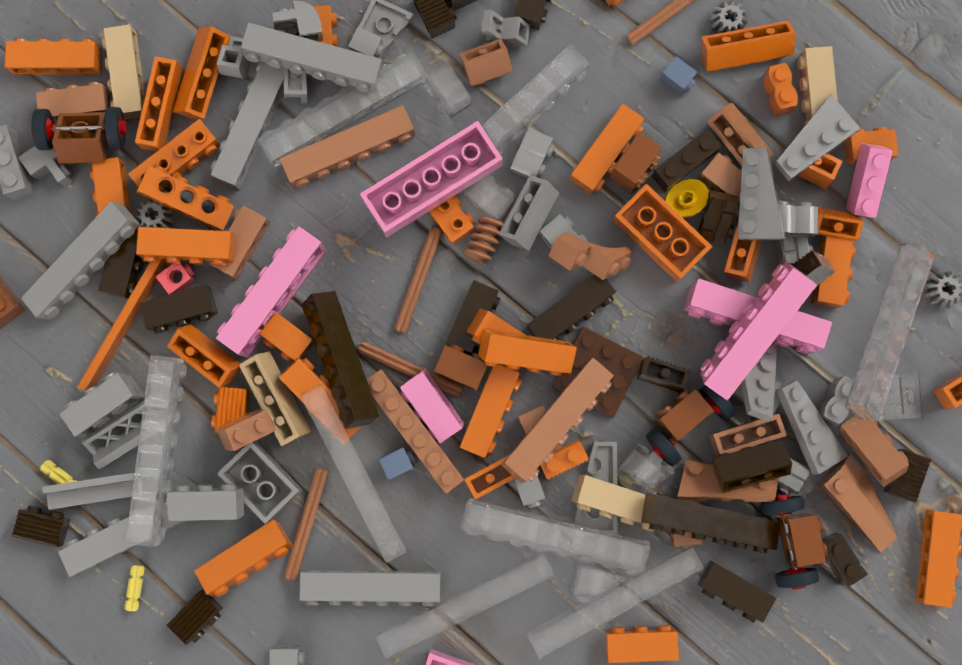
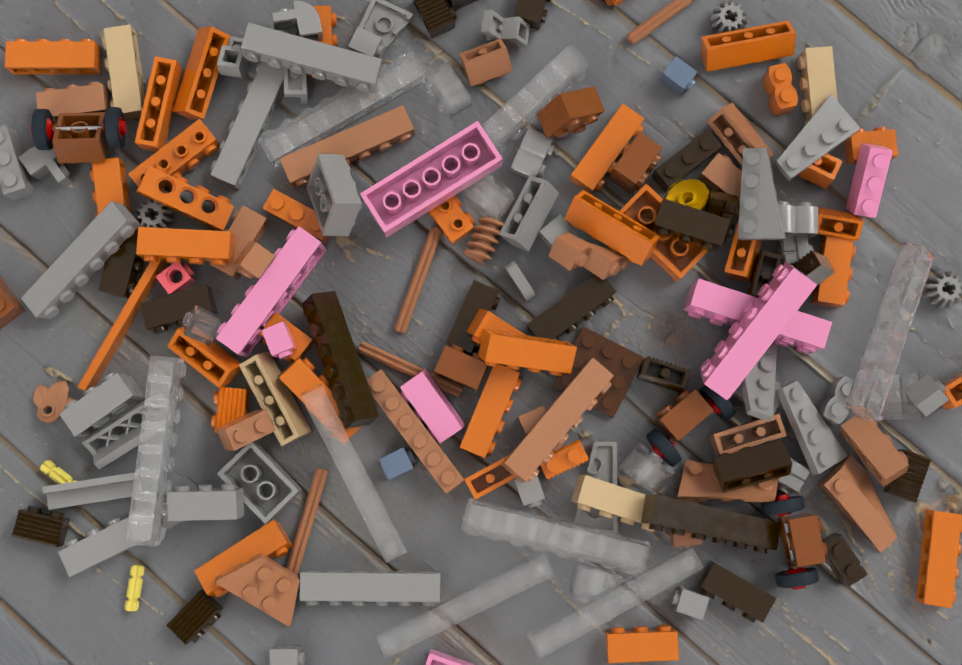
none -> nougat plate [33,381,78,423]
none -> clear brick [182,305,220,345]
none -> nougat wing [215,553,300,627]
none -> nougat brick [233,241,275,279]
none -> bright pink brick [262,322,297,359]
none -> orange brick [263,189,330,245]
none -> light grey brick [306,154,362,236]
none -> light grey beam [504,261,536,303]
none -> dark orange brick [537,86,605,139]
none -> orange brick [564,190,661,266]
none -> dark brown brick [652,198,730,251]
none -> light grey brick [671,586,710,620]
none -> dark brown brick [748,250,783,298]
none -> light grey brick [905,374,949,416]

